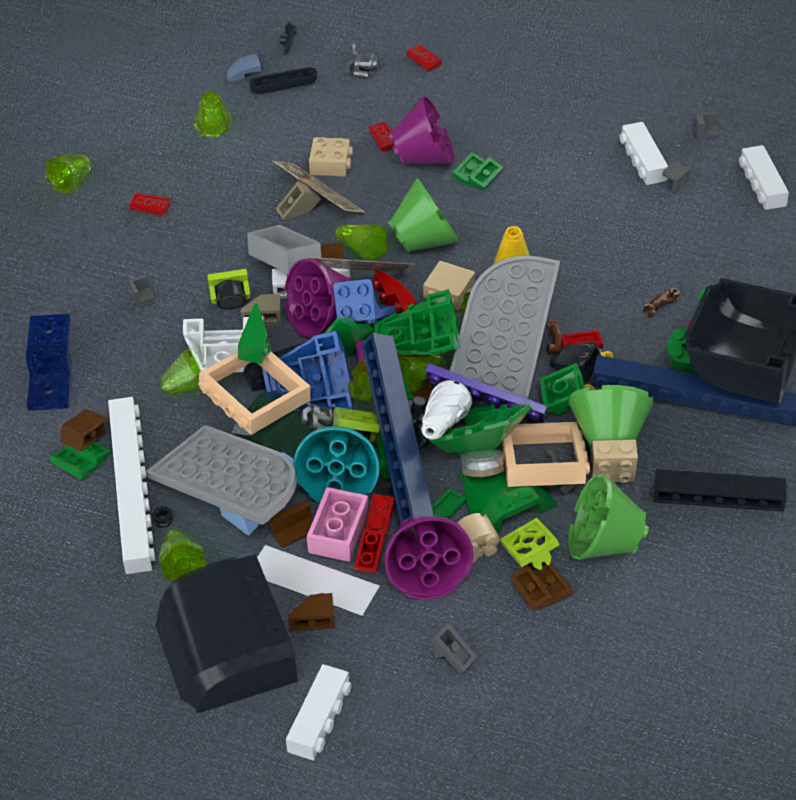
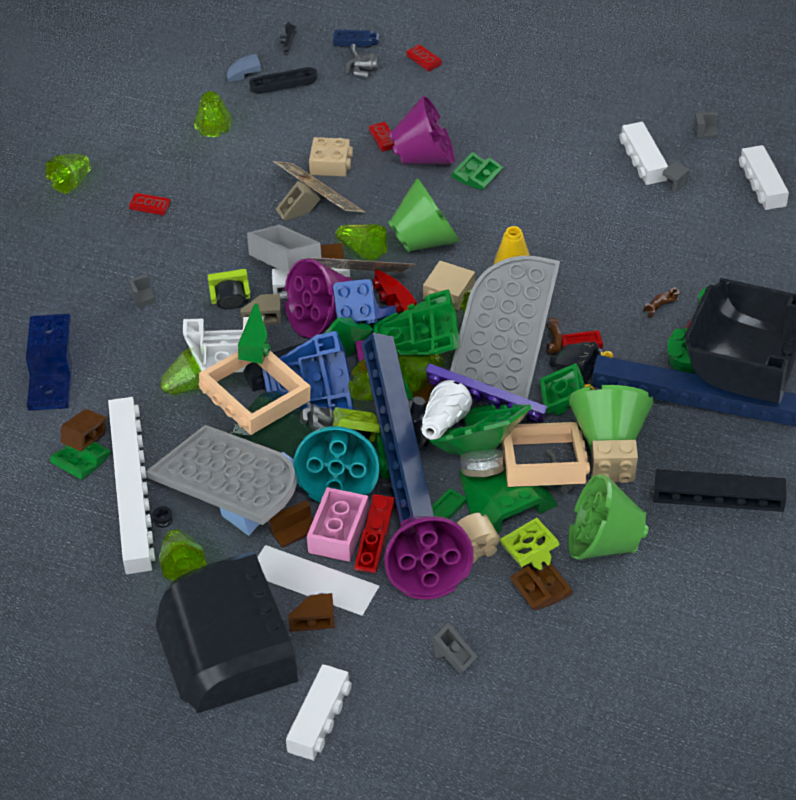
none -> dark blue hinge [333,30,380,47]

